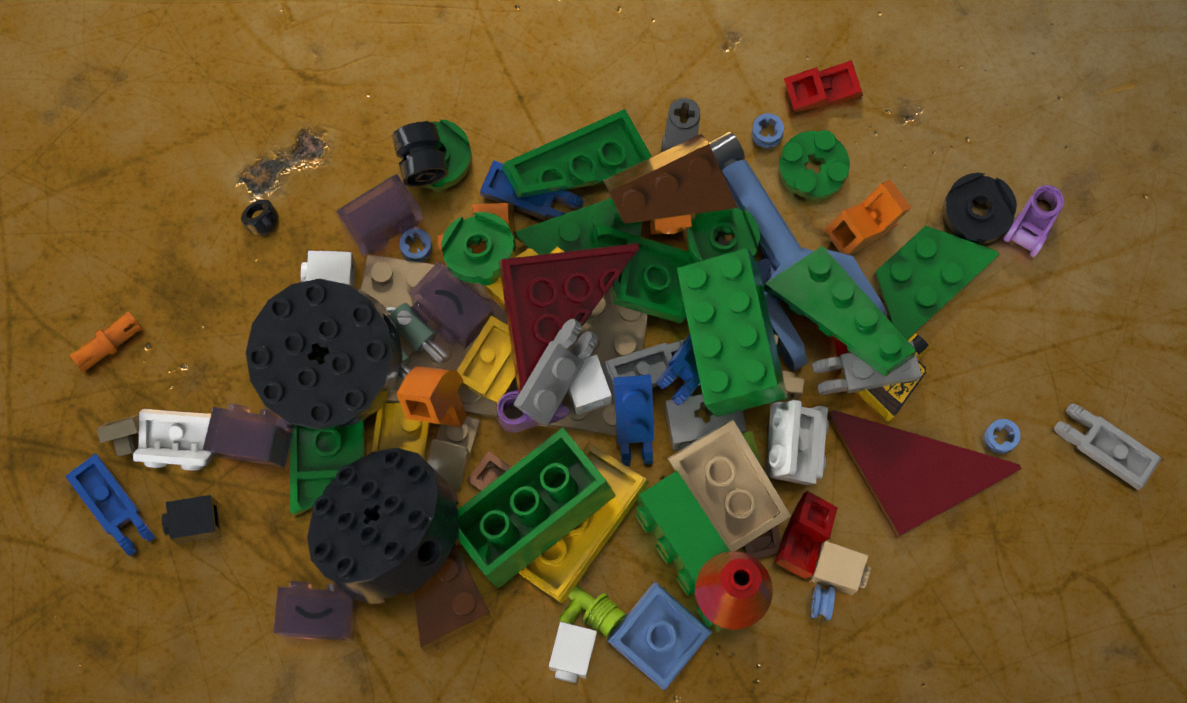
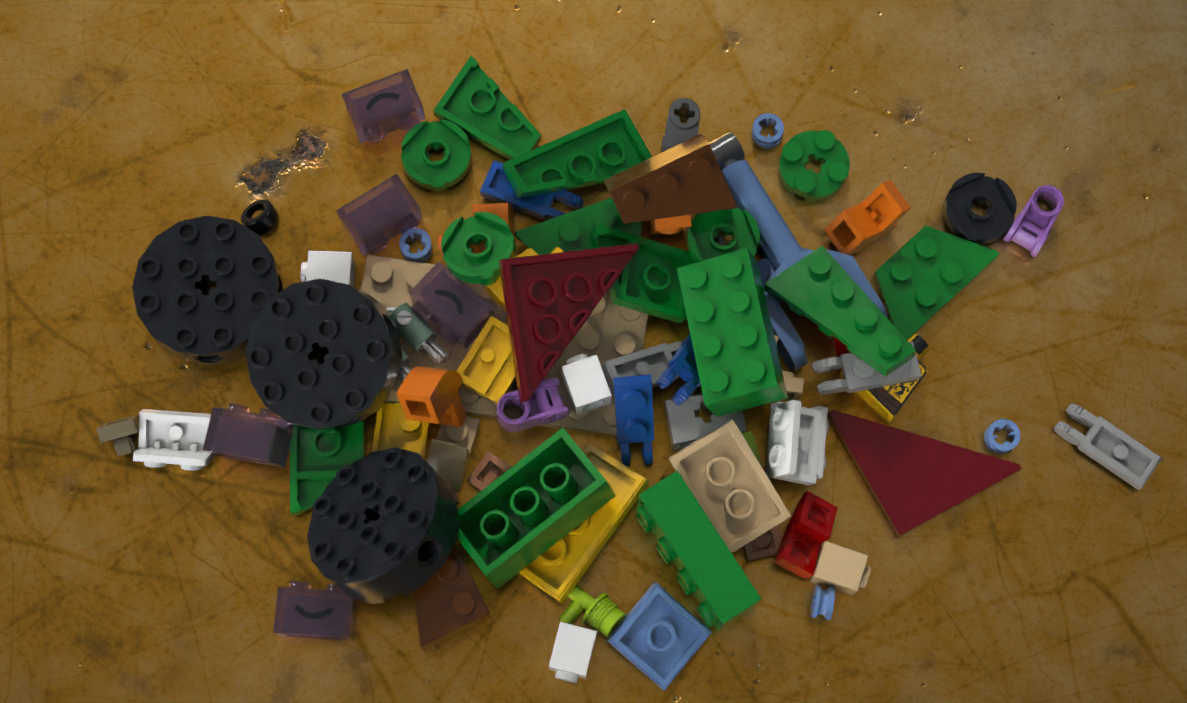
blue hinge [66,454,156,556] -> none
orange pin [69,311,143,373] -> none
black brick [162,495,222,544] -> none
black wheel [392,121,449,187] -> none
light grey hinge [514,318,598,426] -> none
red cone [695,551,773,630] -> none
red slope [784,60,863,112] -> none
none -> black brick [132,216,284,366]
none -> brick [341,69,426,144]
none -> green wing [433,55,541,160]

